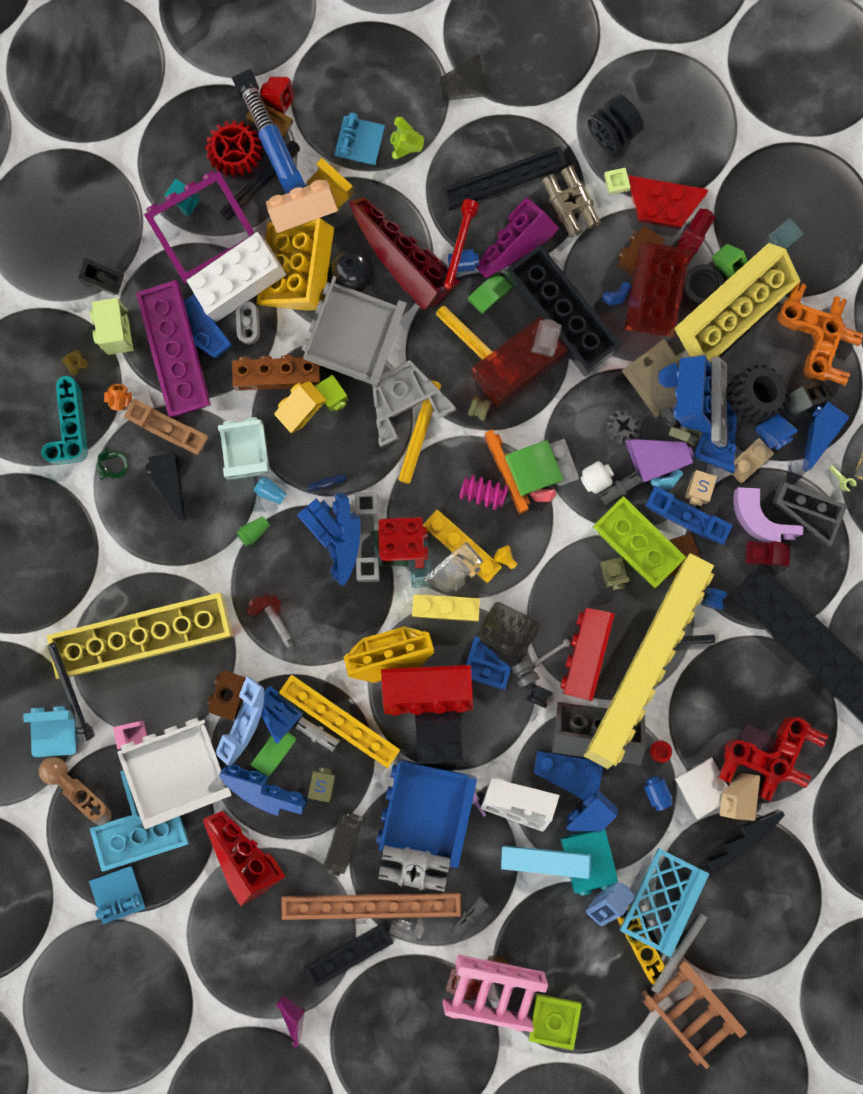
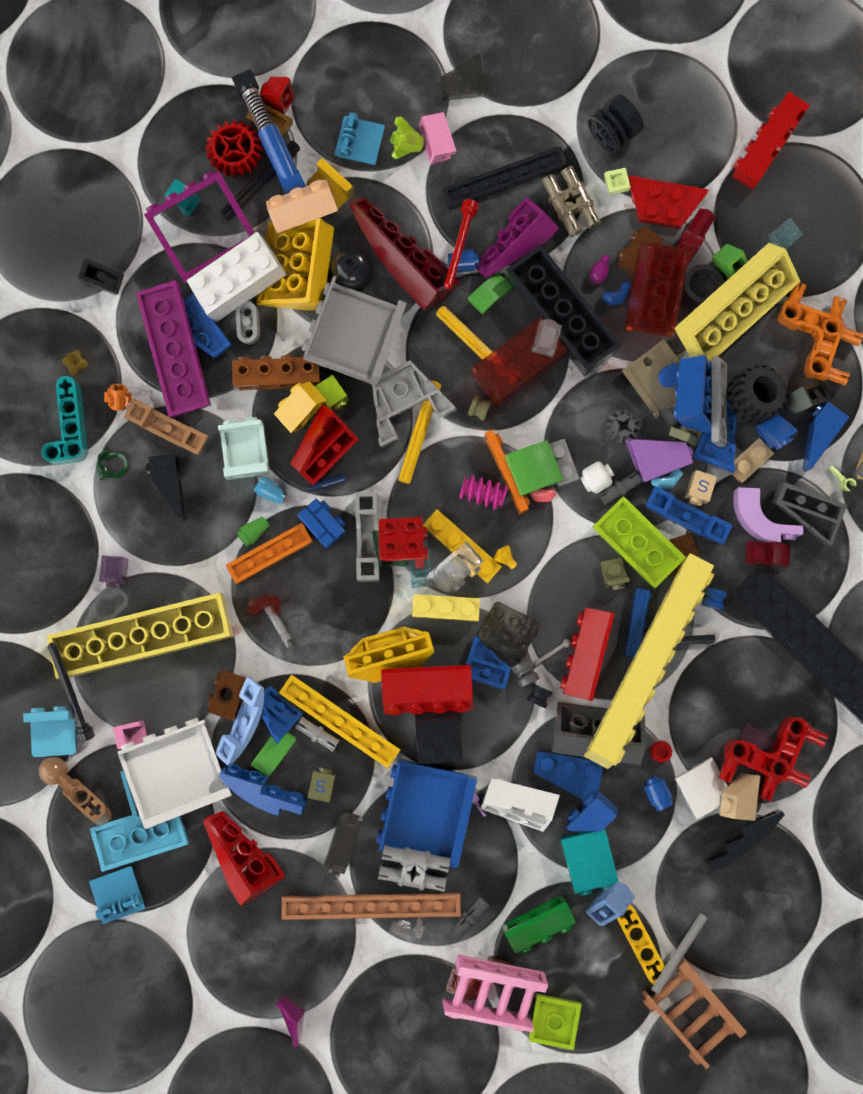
yellowish green brick [90,298,134,355] -> none
black tile [304,922,394,988] -> none
blue slope [329,493,360,586] -> none
medium azure tile [501,845,591,879] -> none
medium azure fence [619,848,709,957] -> none
none -> clear purple brick [99,555,129,588]
none -> orange plate [226,523,313,584]
none -> red wedge [290,403,359,485]
none -> bright pink hinge [418,112,456,165]
none -> green slope [502,895,576,954]
none -> magenta cylinder [589,254,610,285]
none -> blue piece [623,588,652,658]
none -> red wedge [732,91,810,190]

